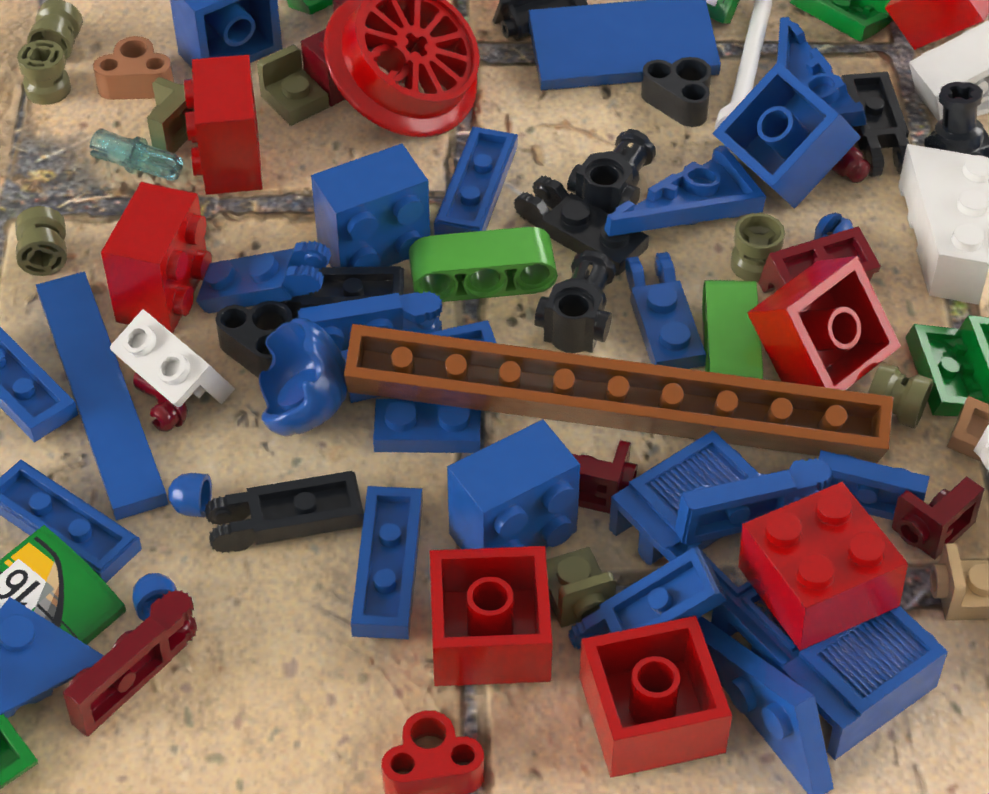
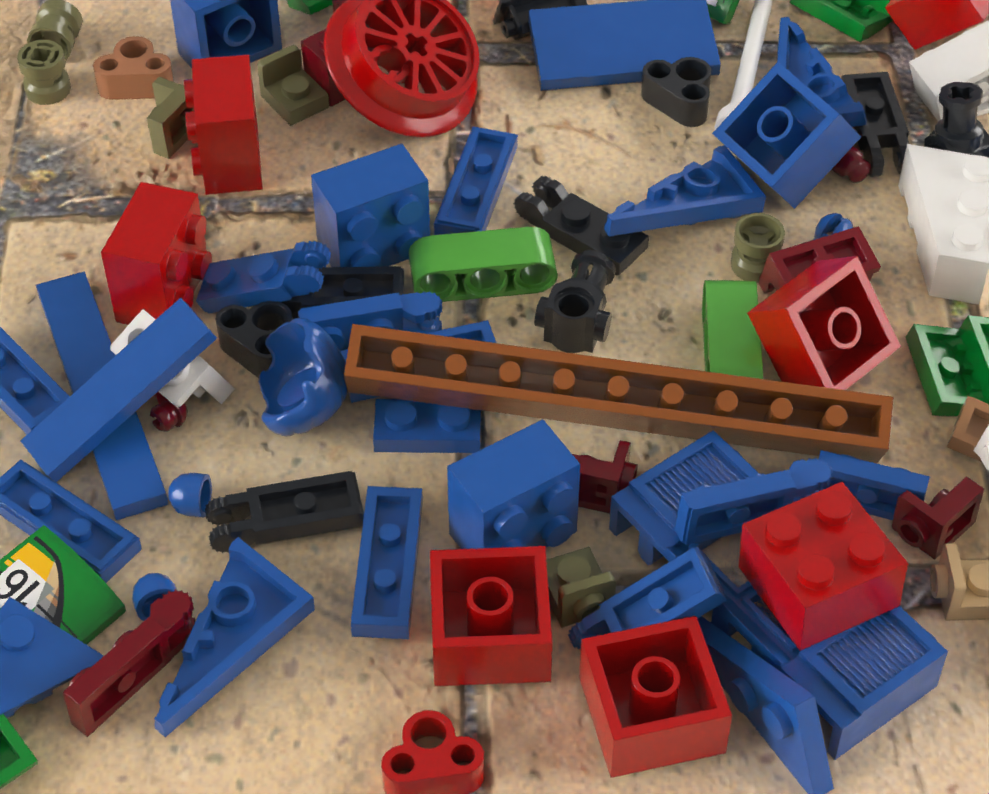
olive wheel [15,206,67,276] -> none
clear light blue axle [90,128,184,181] -> none
black connector [567,129,656,214] -> none
blue hinge [625,252,706,369] -> none
olive wheel [868,362,933,429] -> none
none -> blue tile [20,298,217,482]
none -> blue wing [154,537,315,737]

